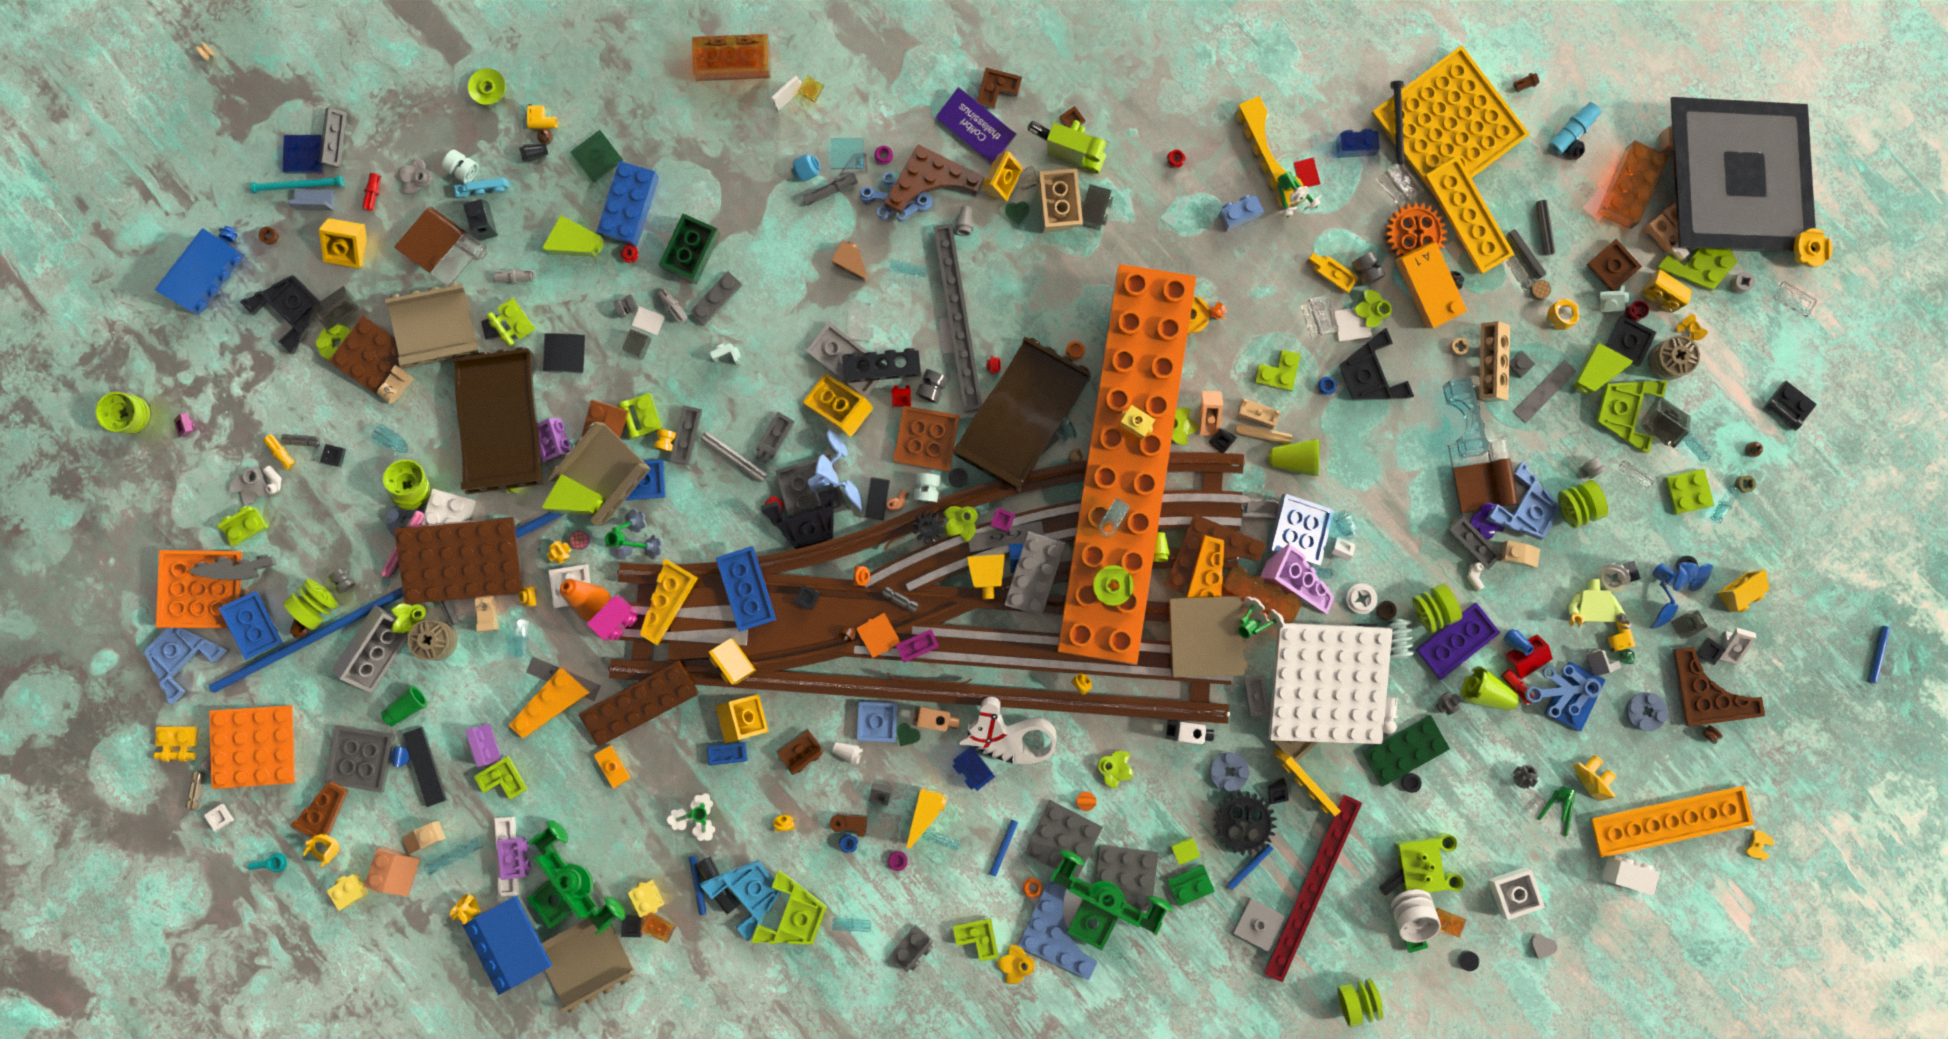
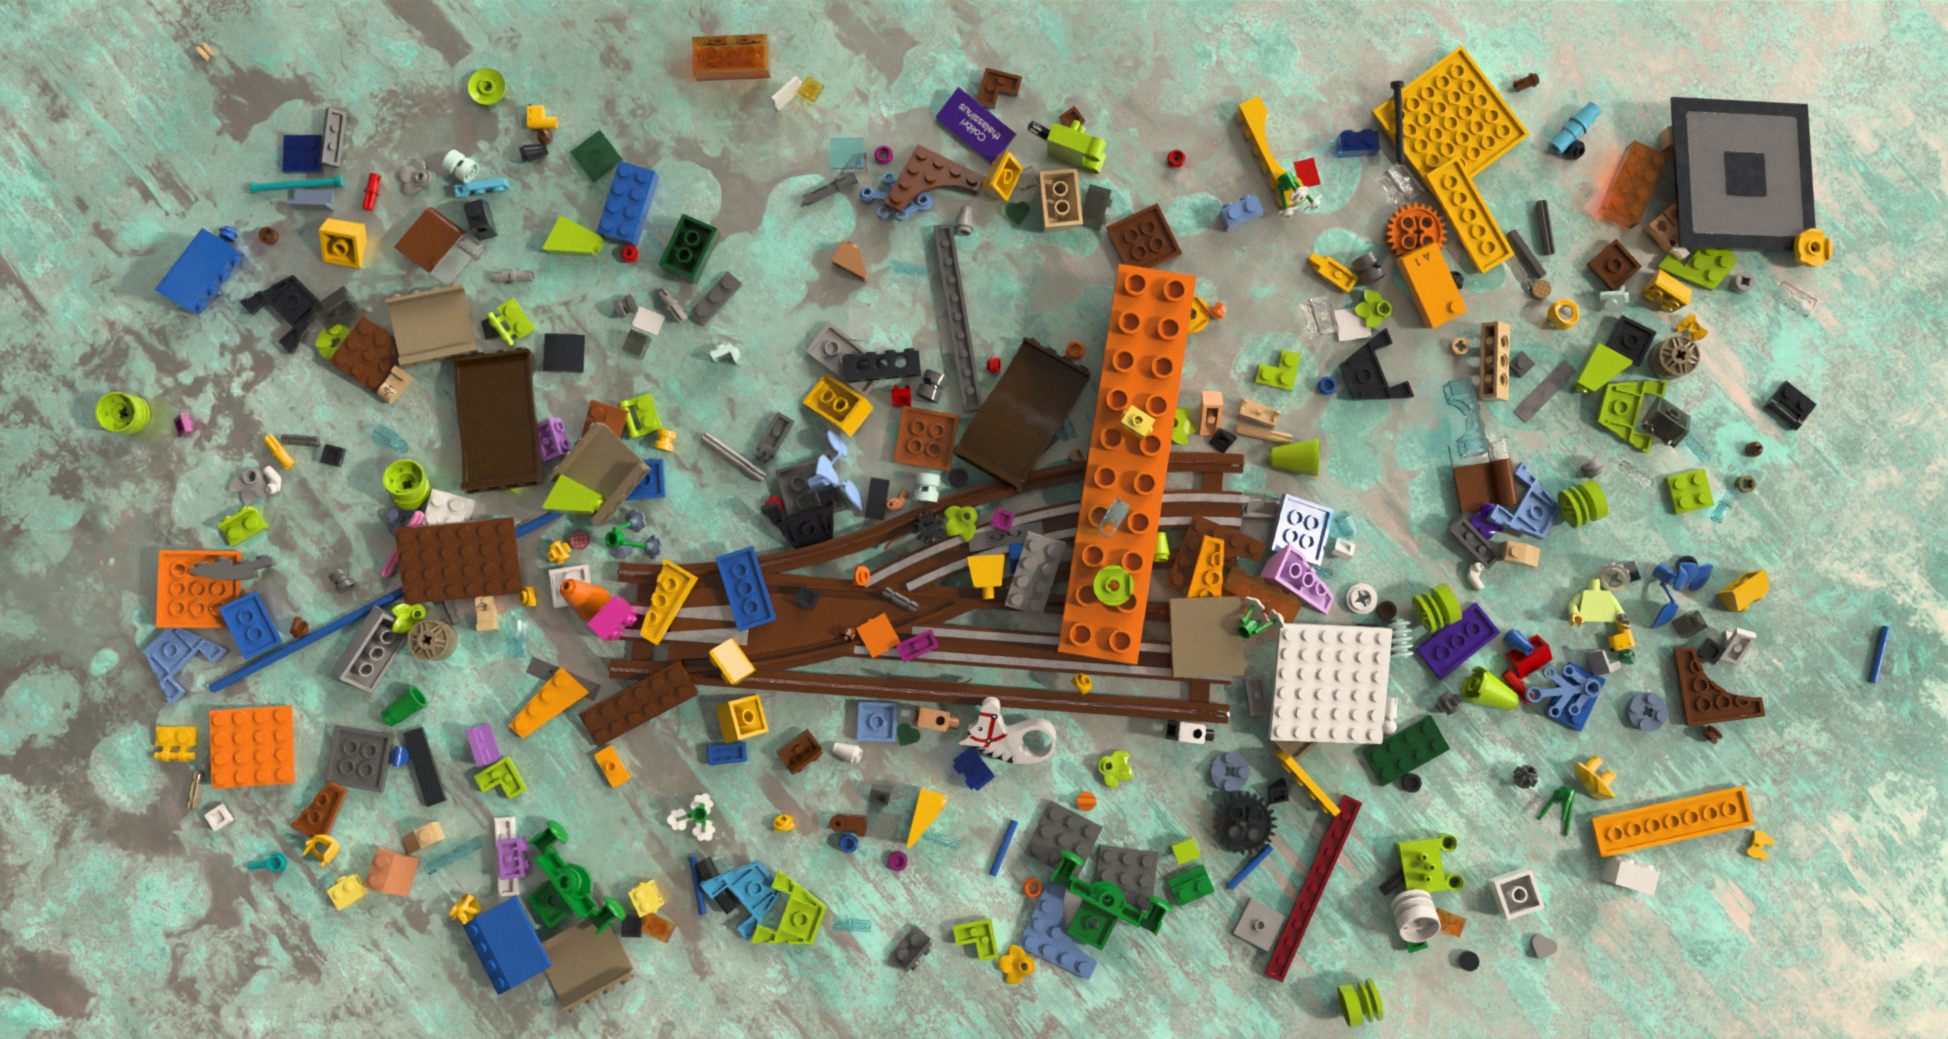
lime wheel [283,578,339,630] -> none
dark grey plate [670,405,703,465] -> none
dark azure head [791,154,821,182] -> none
dark red wheel [1623,300,1649,322] -> none
none -> reddish brown plate [1106,203,1182,269]

